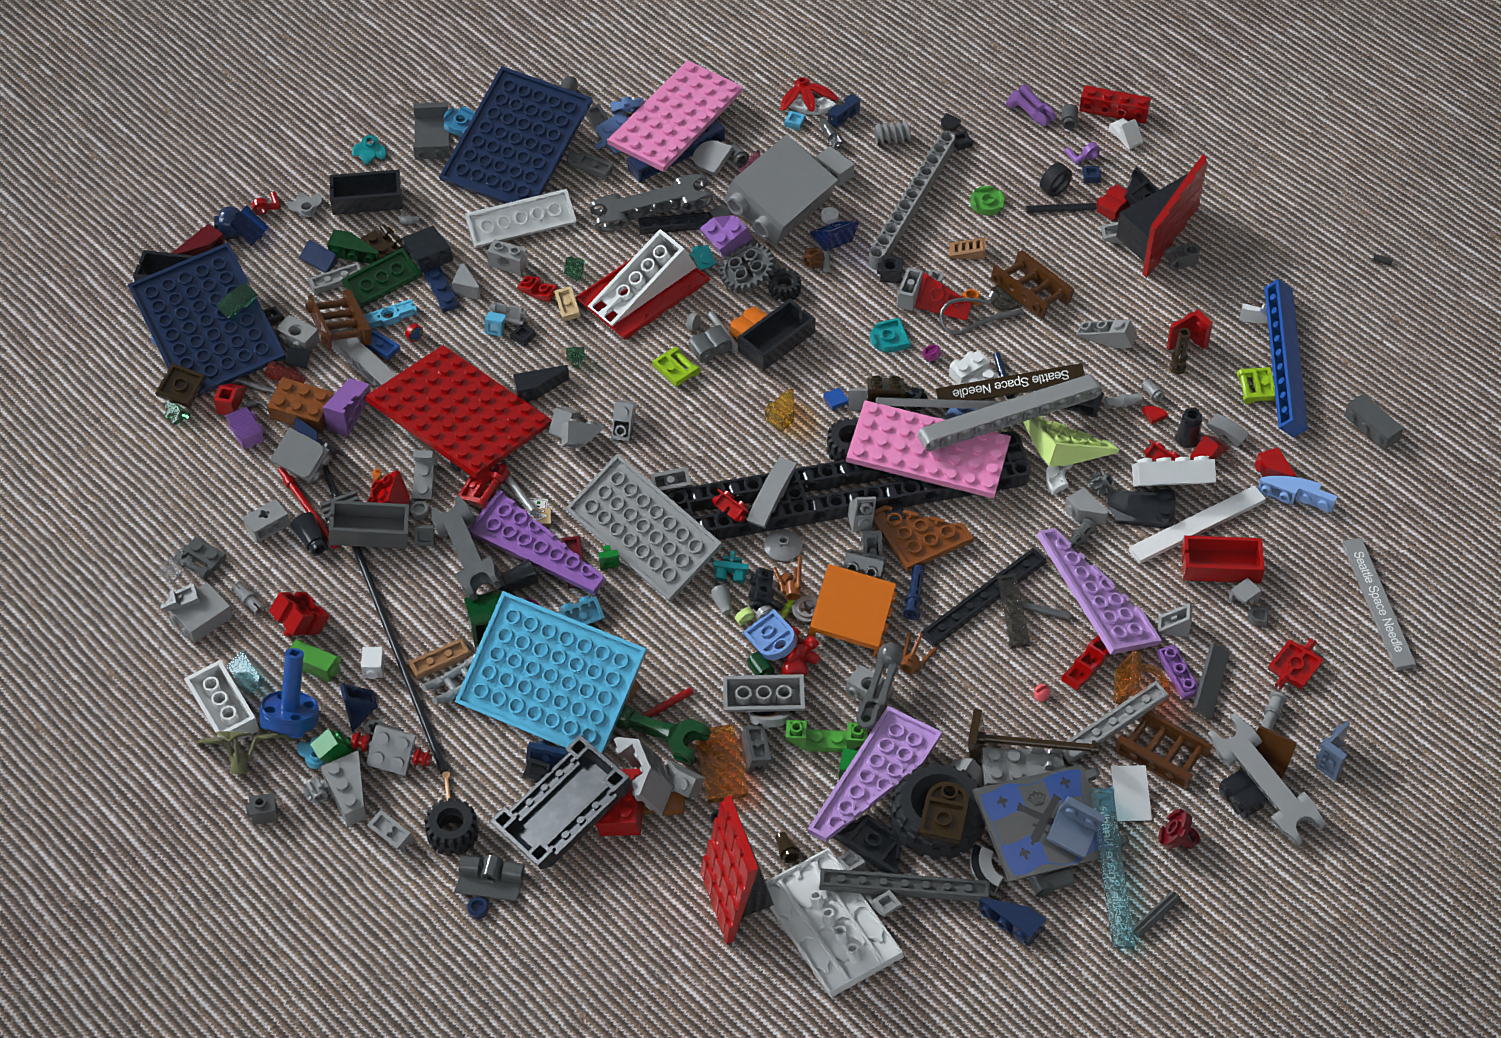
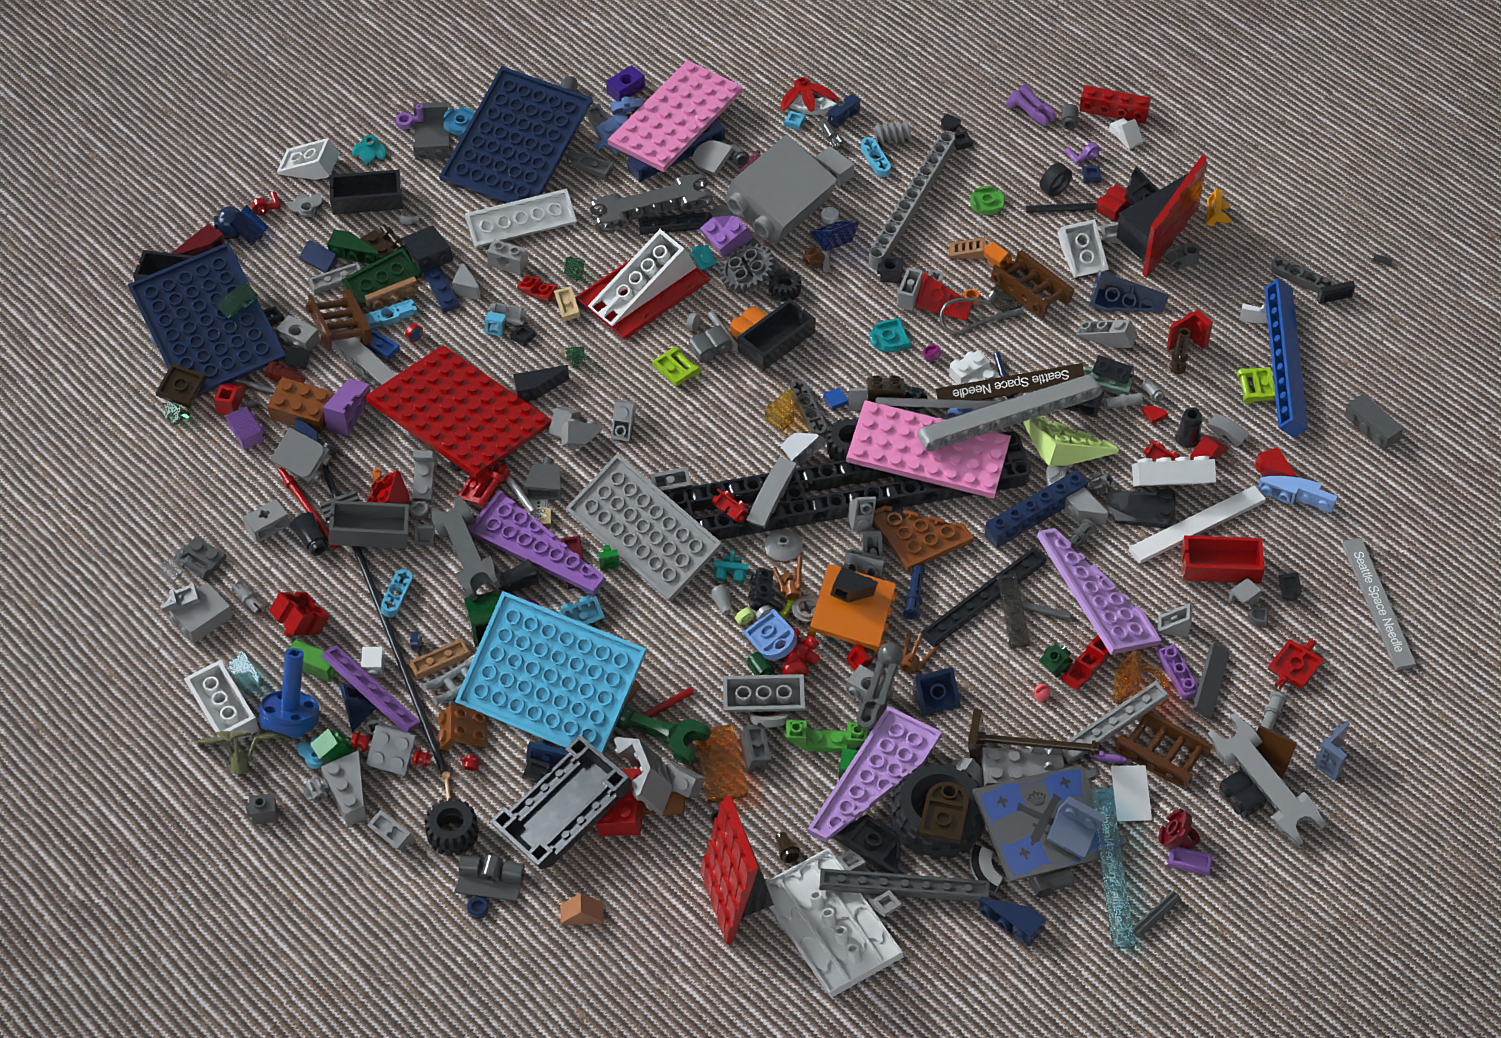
none -> white slope [277,138,340,180]
none -> medium lavender tile [321,645,421,733]
none -> medium nougat tile [365,277,419,312]
none -> medium azure beam [381,569,412,617]
none -> medium lavender plate [396,104,425,130]
none -> dark blue tile [410,631,423,652]
none -> dark orange bracket [438,703,487,751]
none -> red plate [460,755,482,771]
none -> dark grey torso [524,457,562,501]
none -> nougat slope [560,893,603,925]
none -> dark purple brick [606,65,645,101]
none -> slope [780,433,828,467]
none -> dark grey beam [790,380,827,438]
none -> black slope [830,567,878,603]
none -> red tile [846,645,874,671]
none -> medium azure beam [861,137,891,177]
none -> dark blue slope [913,667,961,716]
none -> orange brick [983,242,1015,270]
none -> dark blue brick [984,470,1088,549]
none -> dark green brick [1039,643,1073,678]
none -> white slope [1057,219,1109,278]
none -> sand green hinge [1084,367,1133,395]
none -> medium lavender piece [1088,751,1127,764]
none -> dark blue wedge [1089,270,1169,312]
none -> black bracket [1092,355,1134,384]
none -> medium lavender tile [1167,847,1213,876]
none -> light orange tile [1206,188,1232,227]
none -> dark grey beam [1270,257,1336,293]
none -> black plate [1278,572,1302,602]
none -> black tile [1317,281,1356,304]

